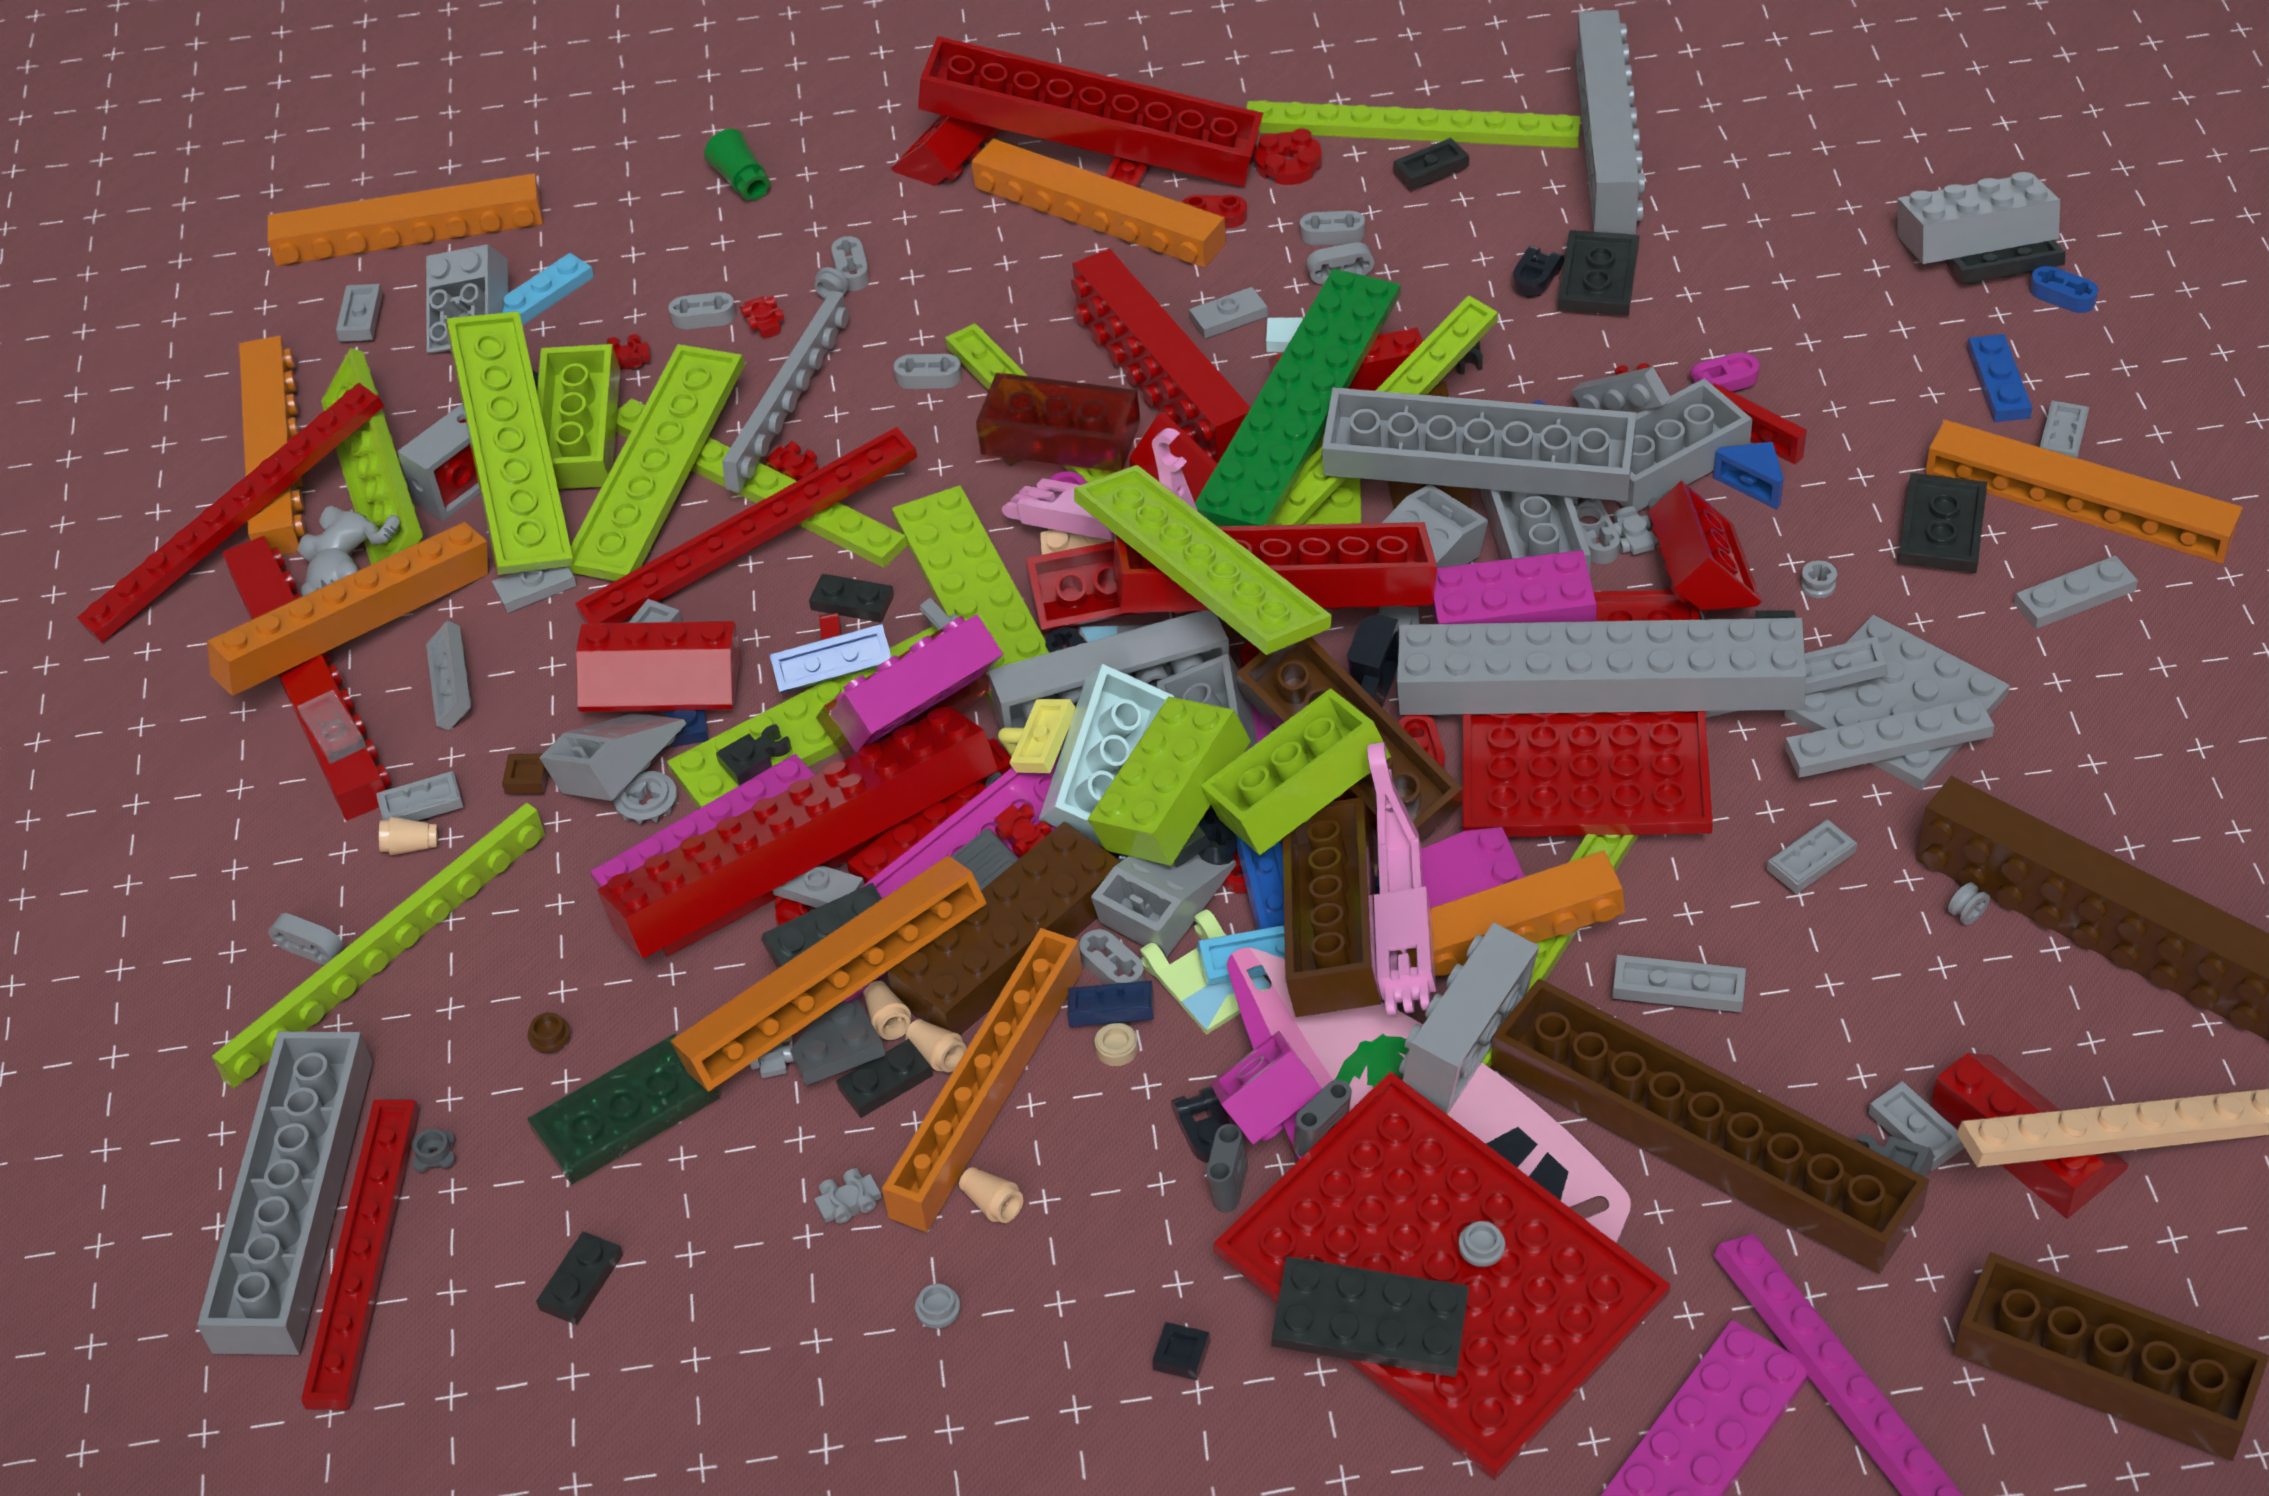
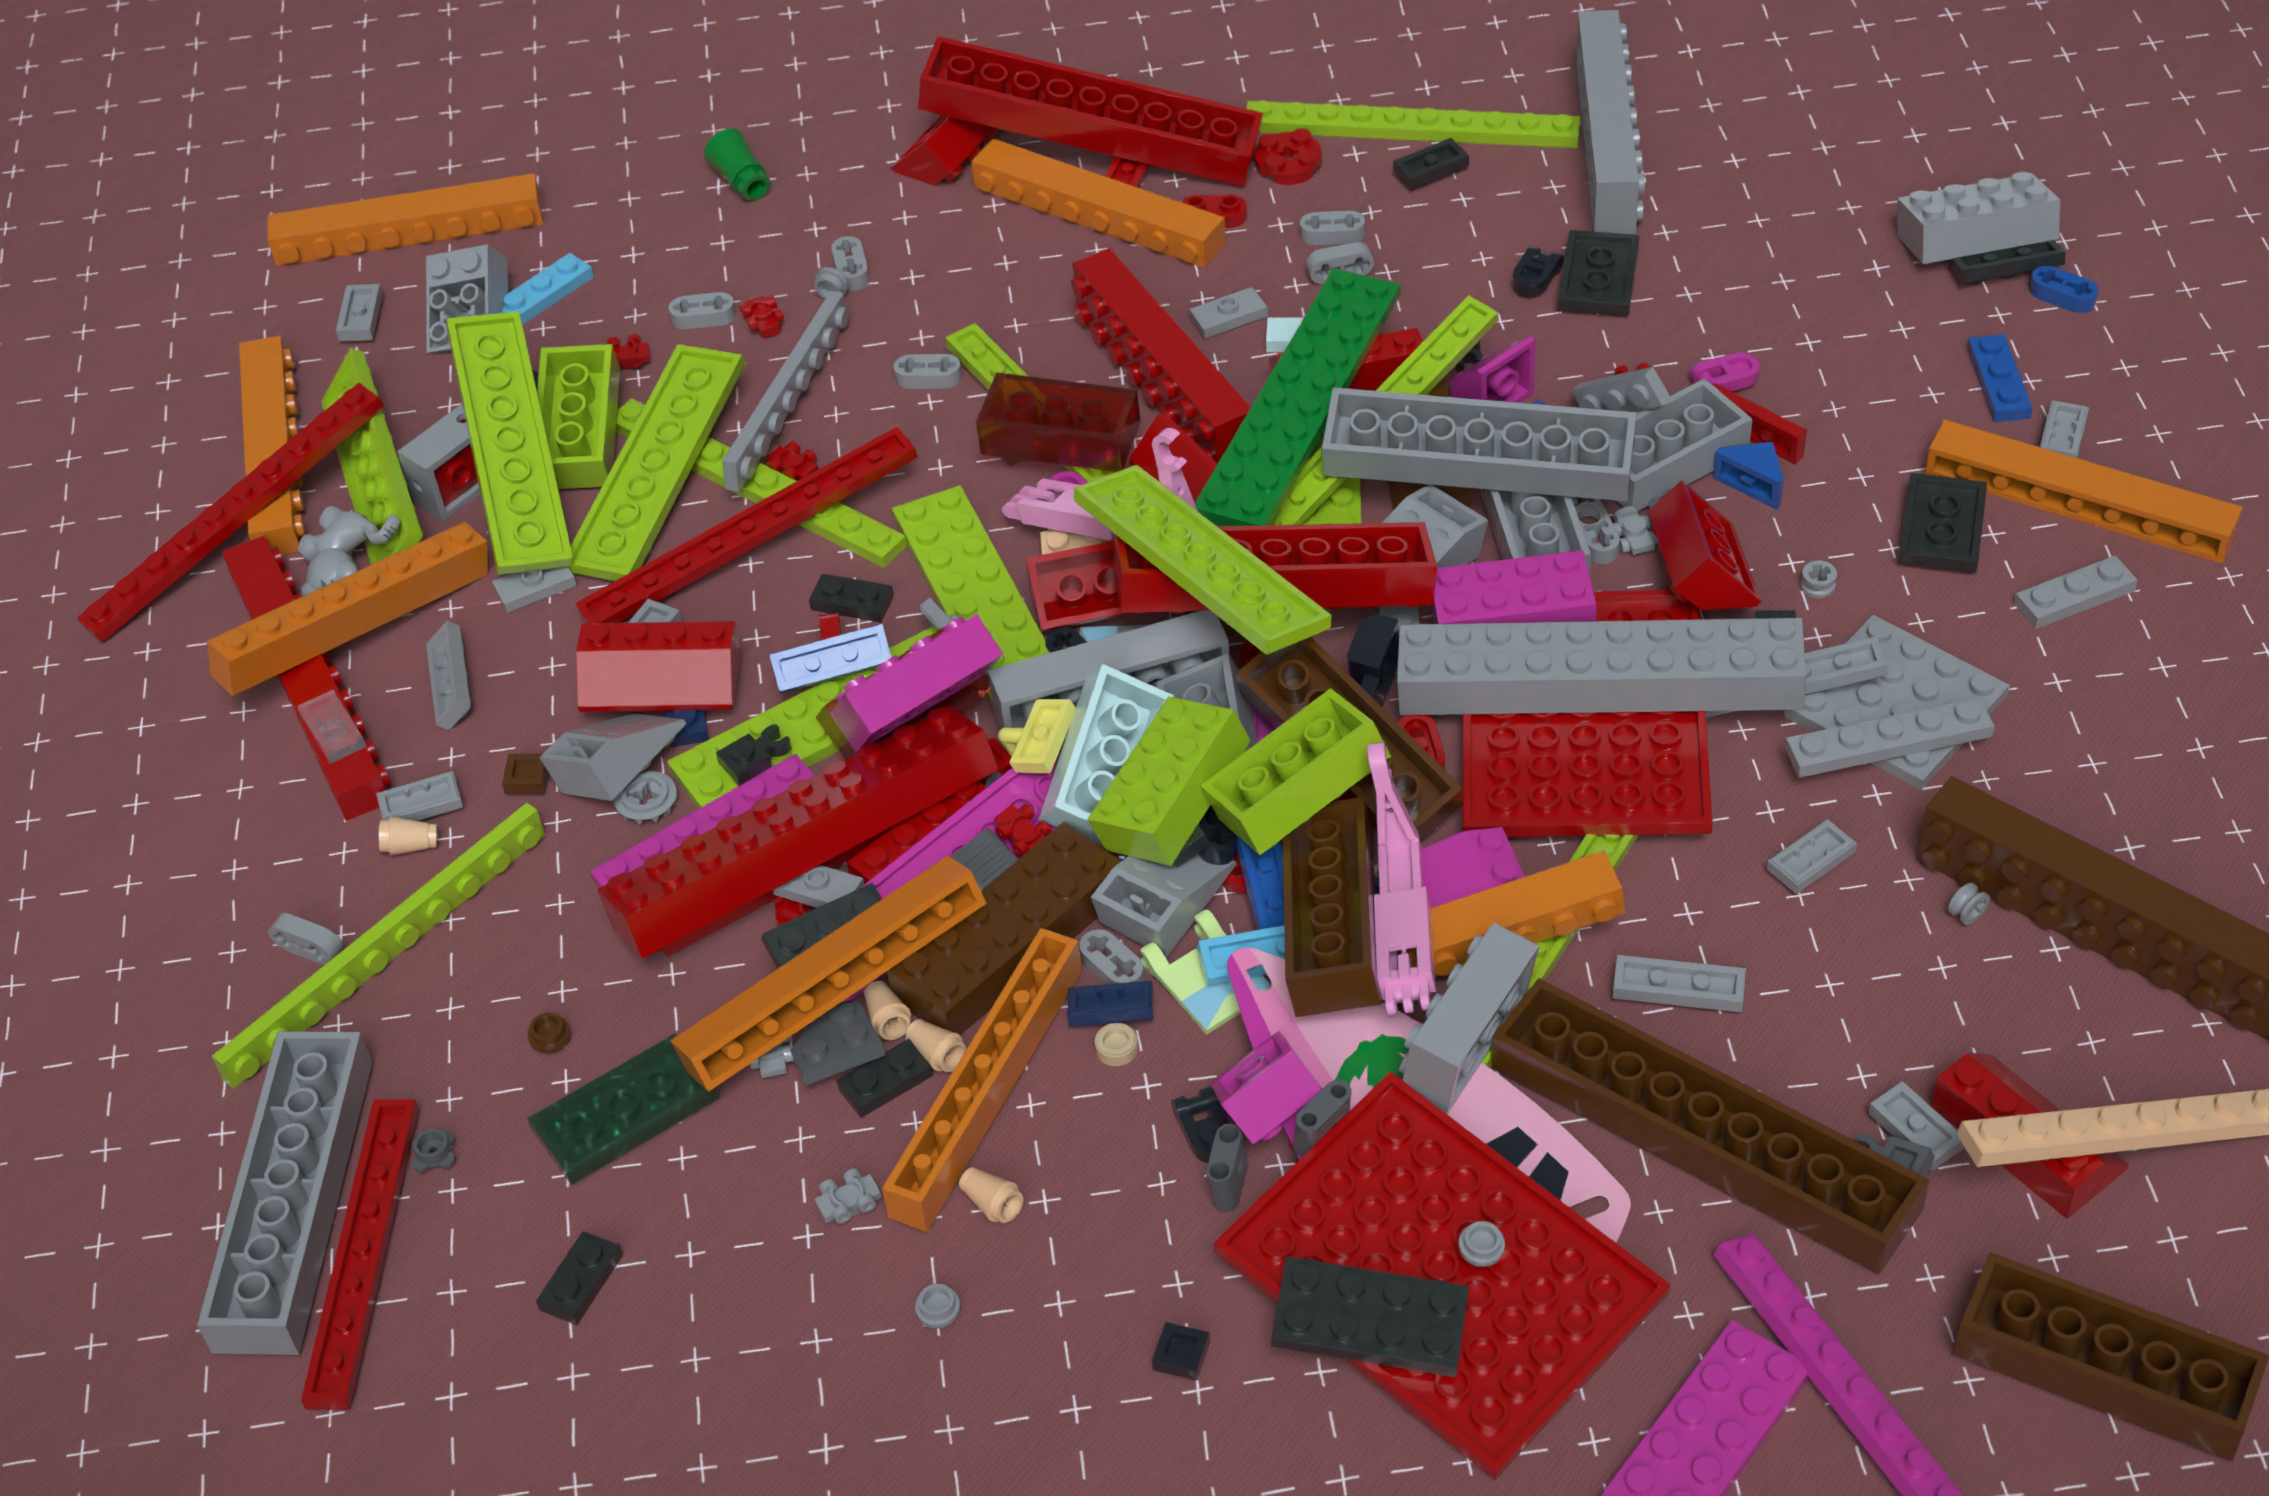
none -> dark pink slope [1451,336,1536,403]

